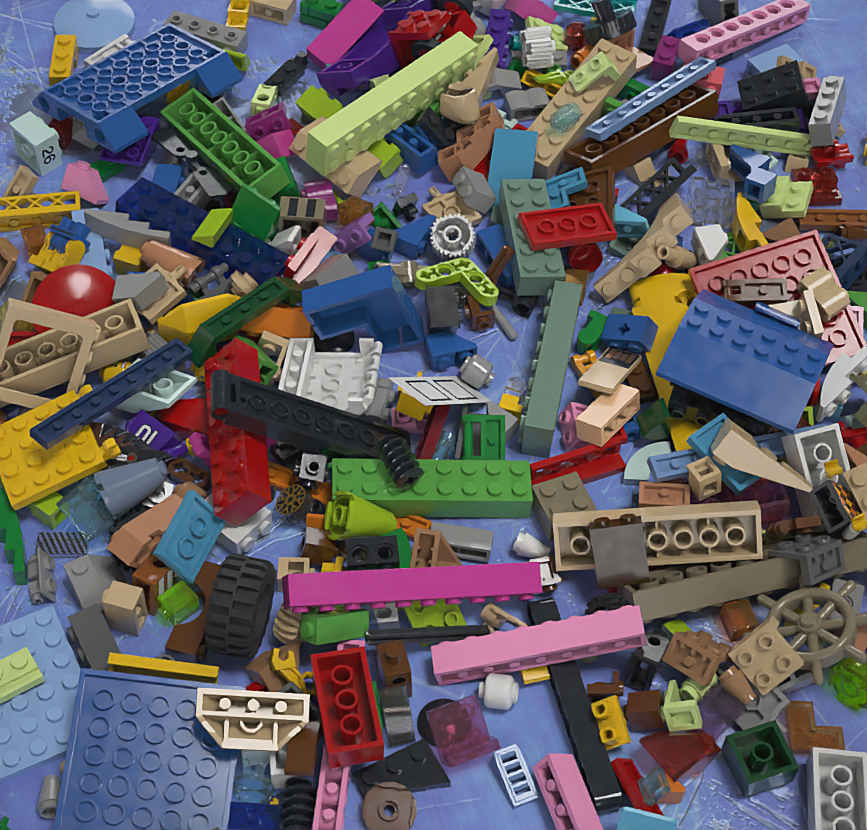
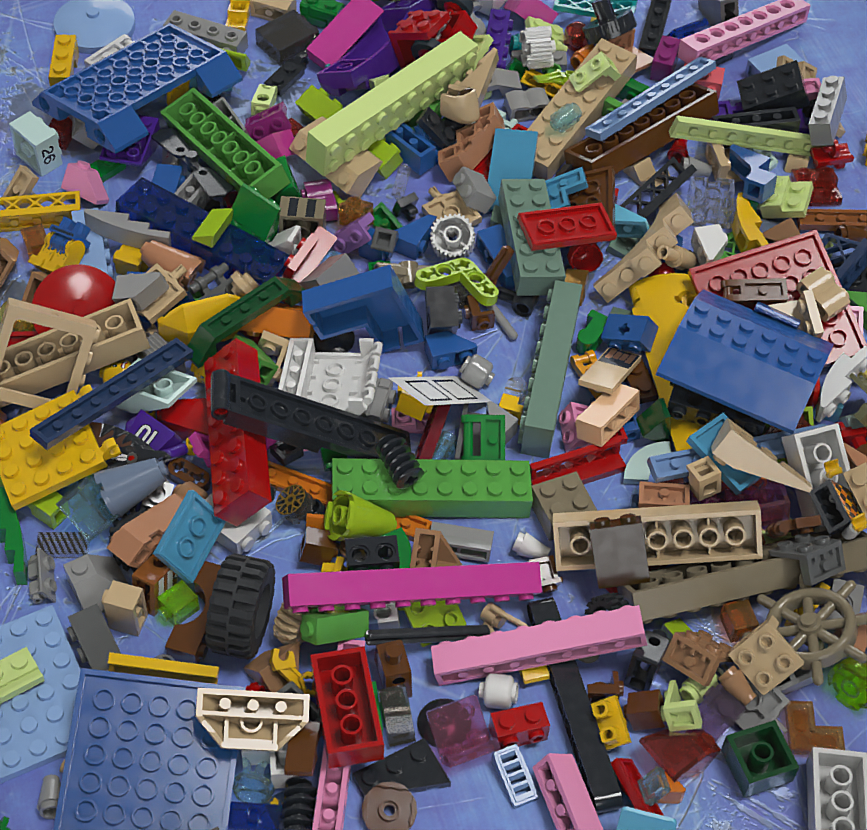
tan brick [277,557,315,592] -> none
black brick [291,449,329,491] -> none
none -> clear smoke brick [255,10,319,66]
none -> red brick [489,702,550,751]
none -> light grey cone [680,156,712,177]

